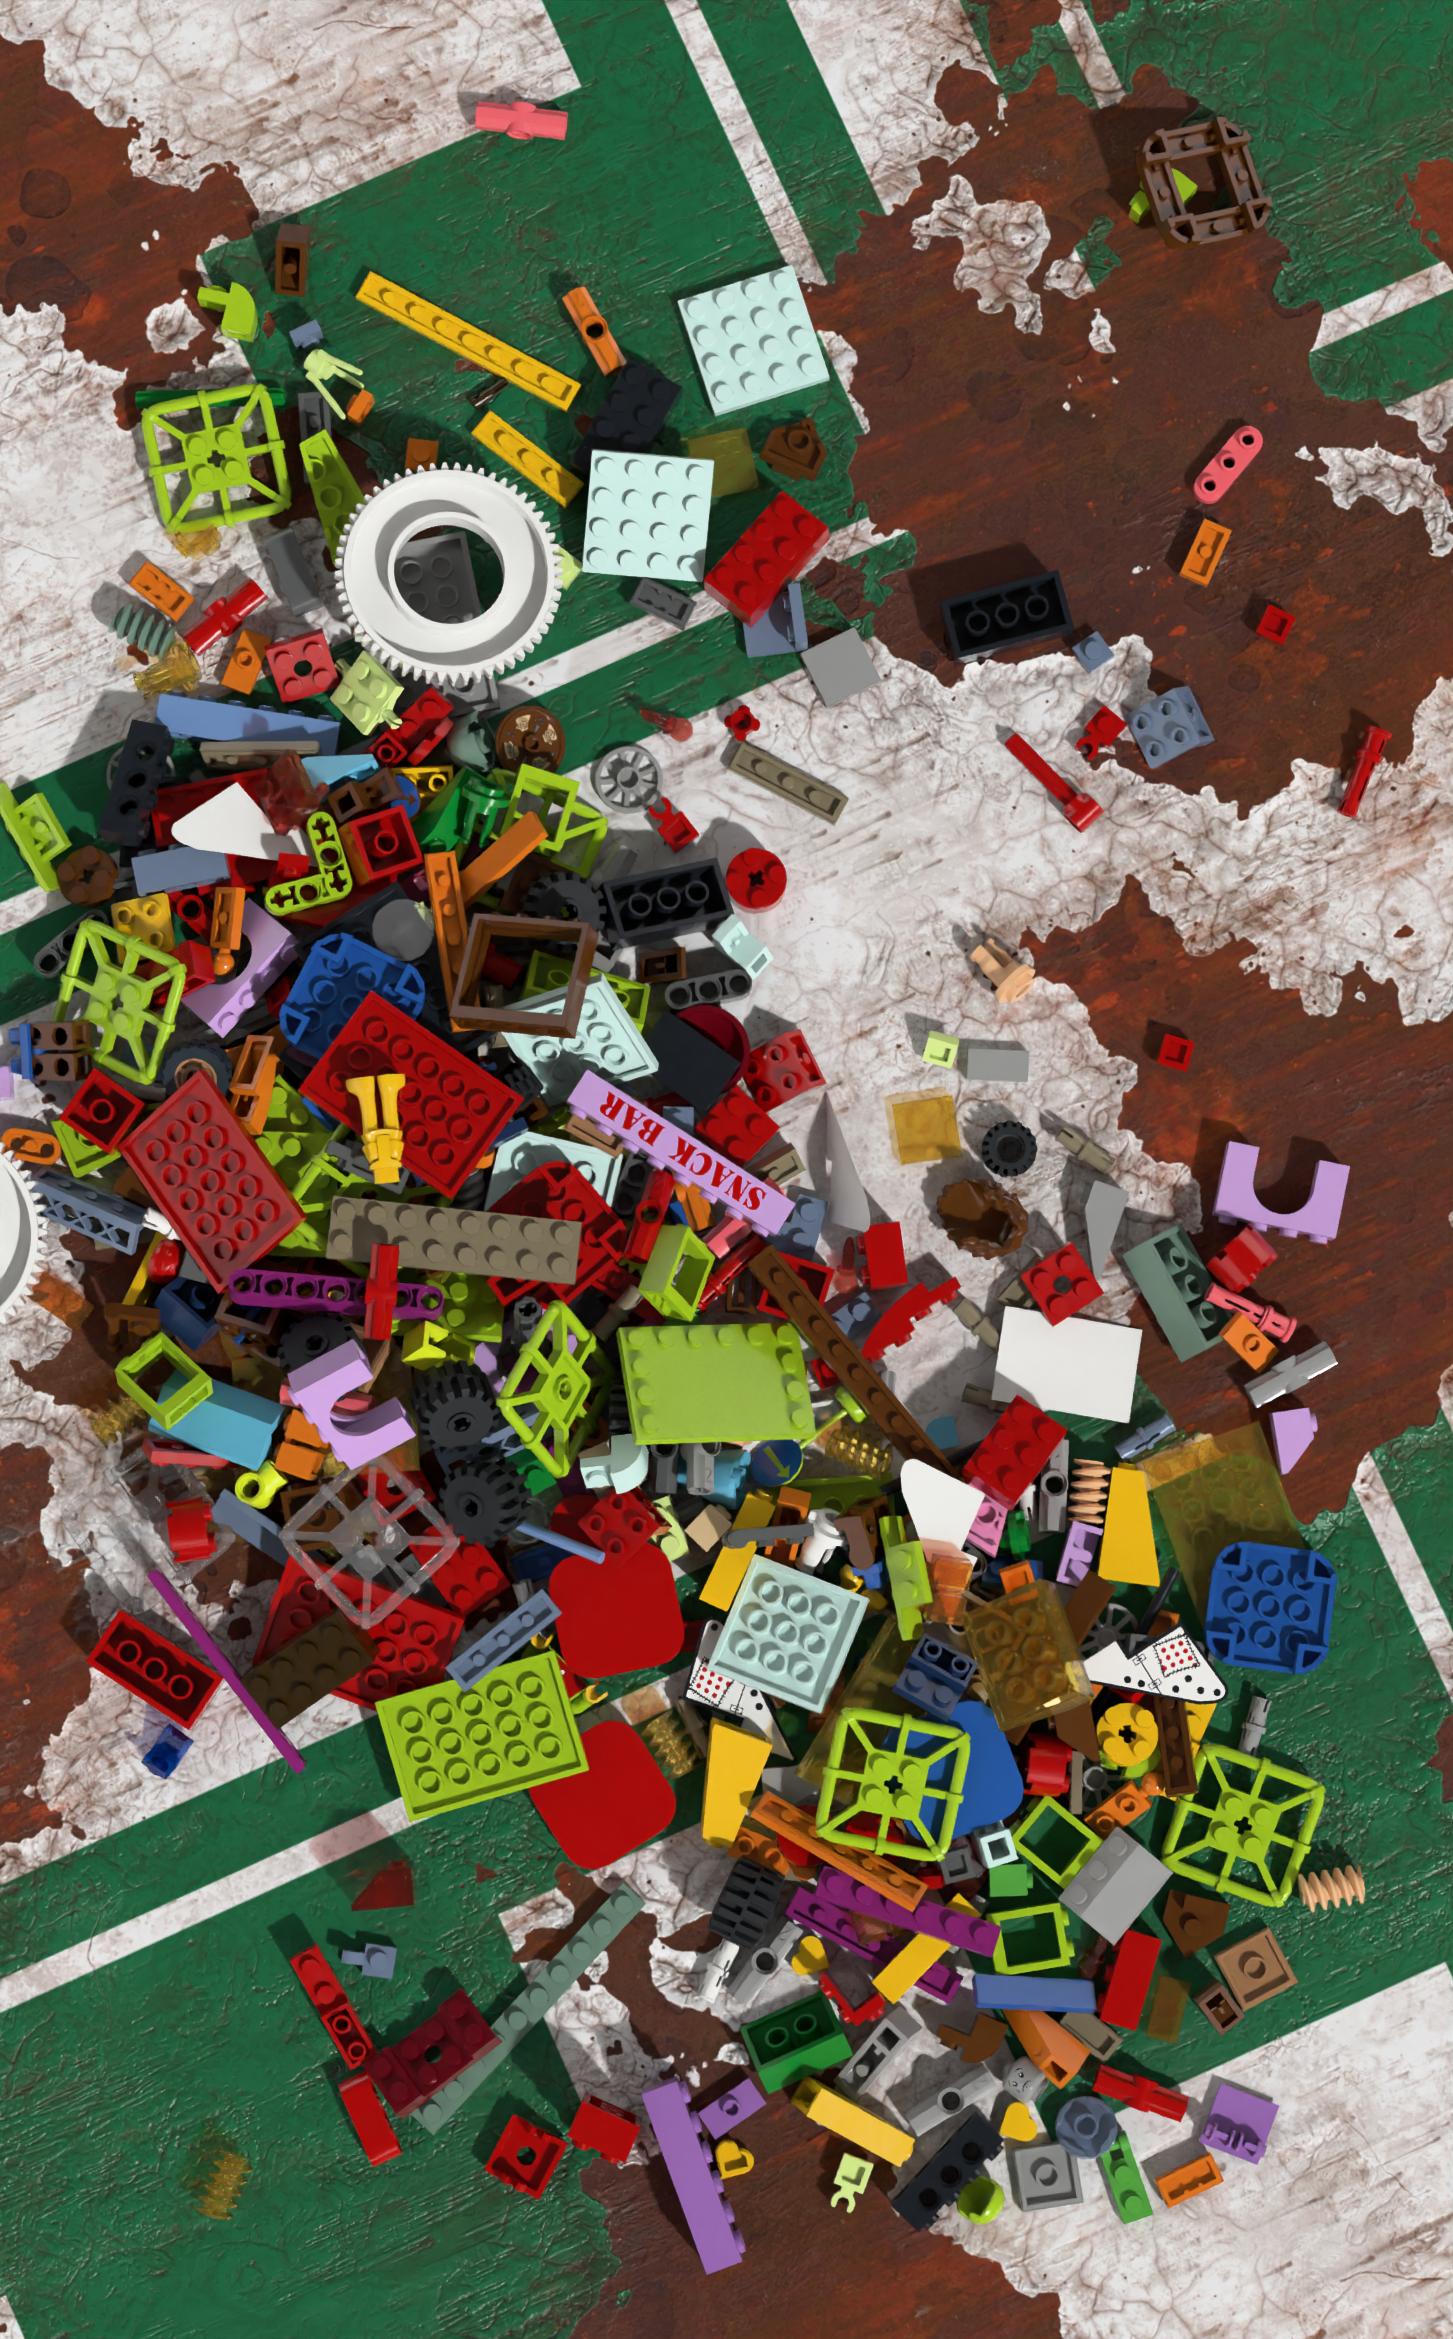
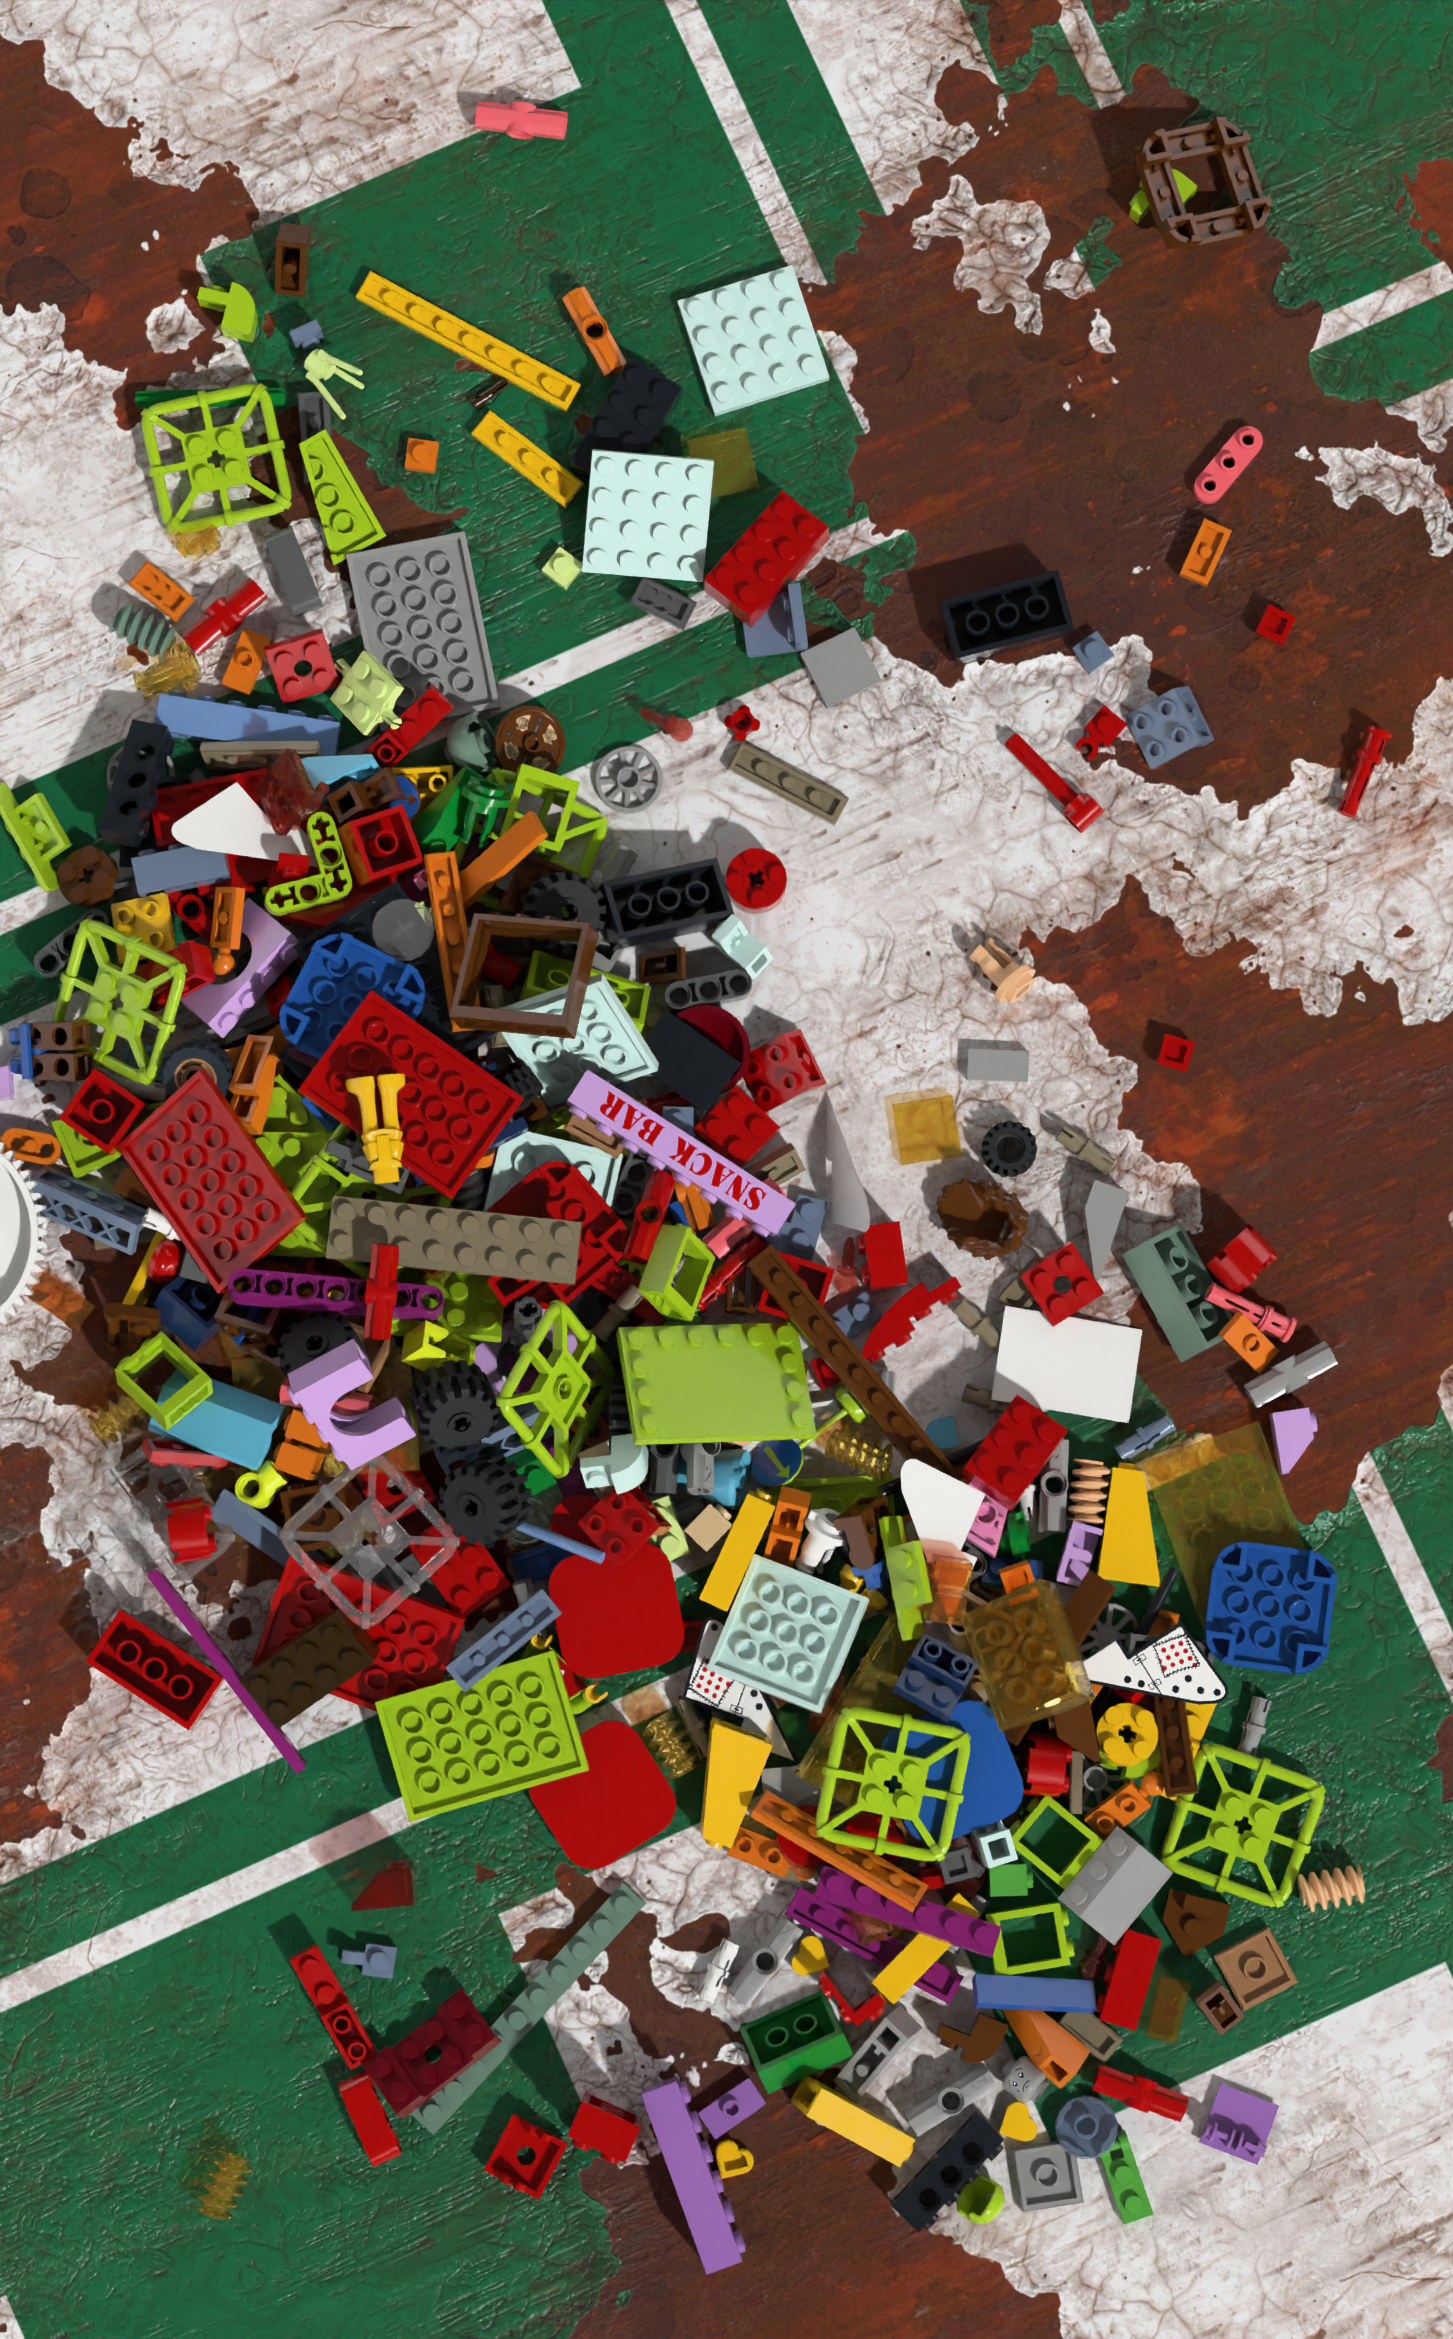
clear blue bracket [141,1723,194,1780] -> none
white piece [334,462,563,686] -> none
orange plate [346,389,375,428] -> none
red tile [406,716,454,767] -> none
red plate [648,797,700,854] -> none
black wheel [708,1855,785,1950] -> none
dark grey plate [722,1523,814,1549] -> none
reddish brown plate [759,417,827,482] -> none
yellowish green plate [831,2152,874,2213] -> none
yellowish green plate [922,1030,960,1069] -> none
orange plate [1154,2151,1224,2209] -> none
lavender arch [1212,1141,1350,1244] -> none

